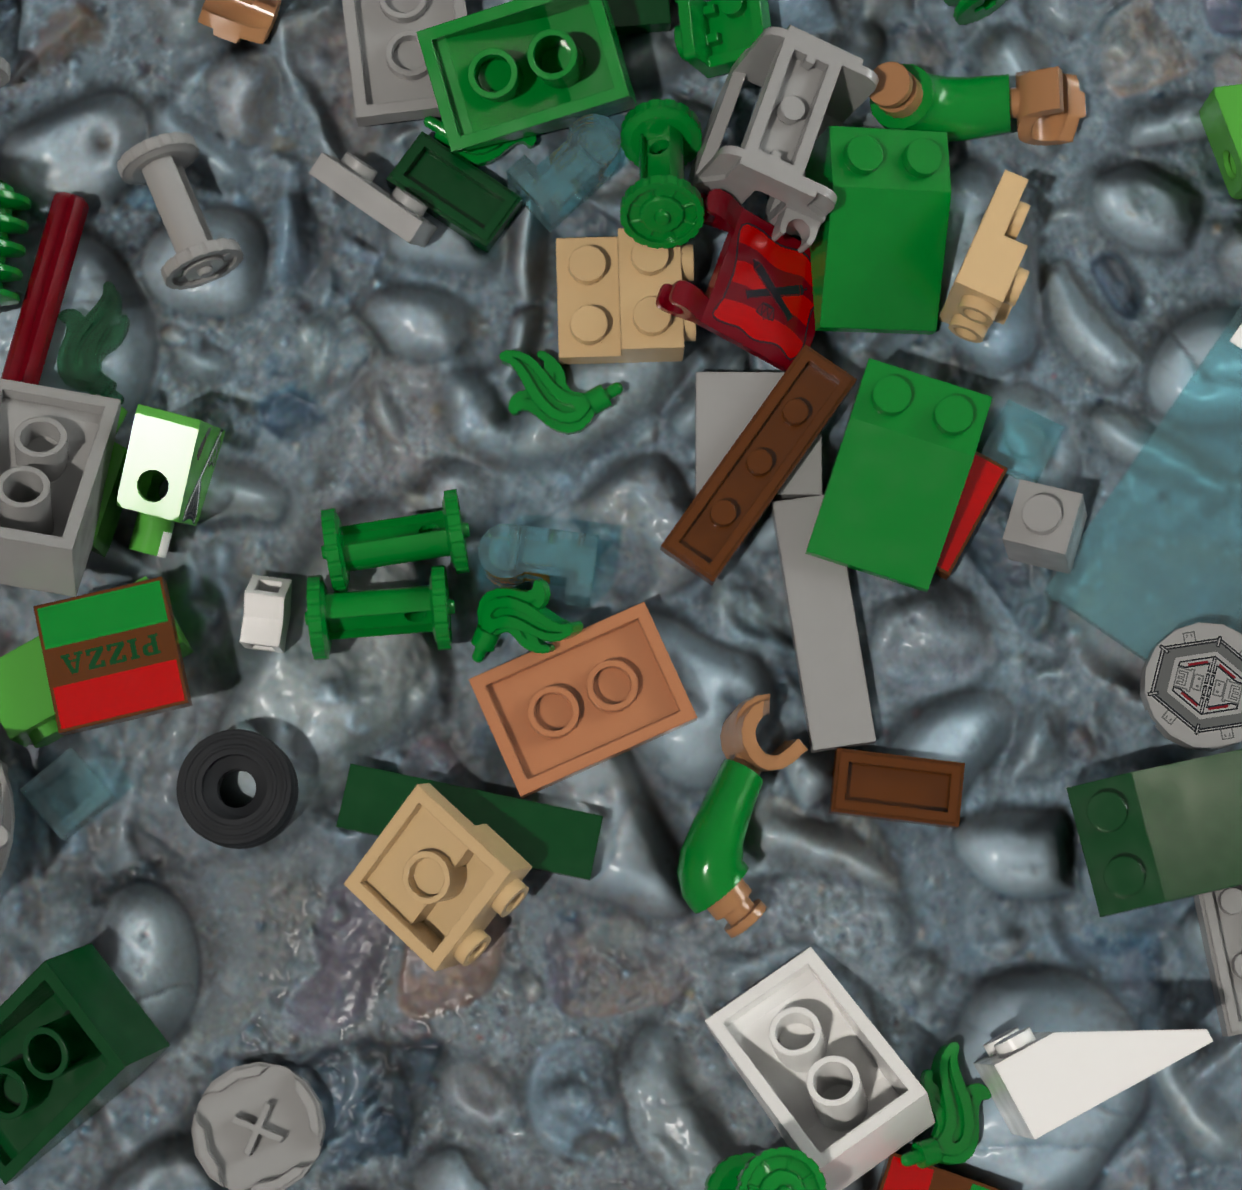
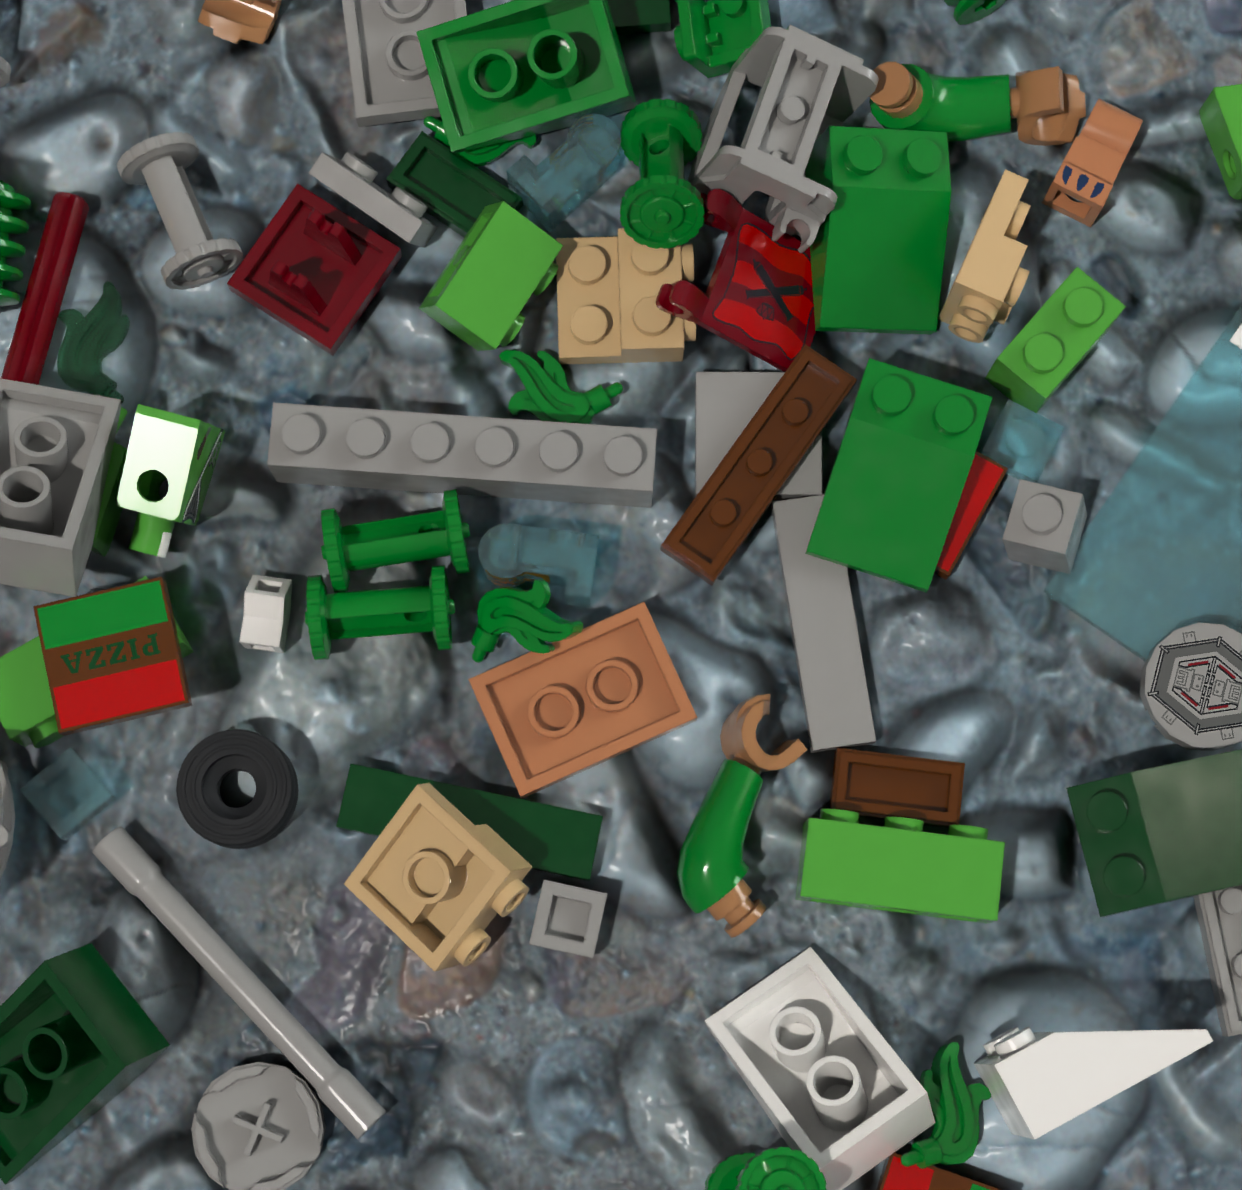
none -> light grey piece [92,826,387,1140]
none -> dark red plate [227,183,402,356]
none -> light grey brick [267,402,657,508]
none -> bright green brick [419,201,563,351]
none -> light grey plate [529,880,607,959]
none -> bright green brick [795,809,1005,924]
none -> bright green brick [985,267,1126,418]
none -> nougat leg [1042,98,1143,228]

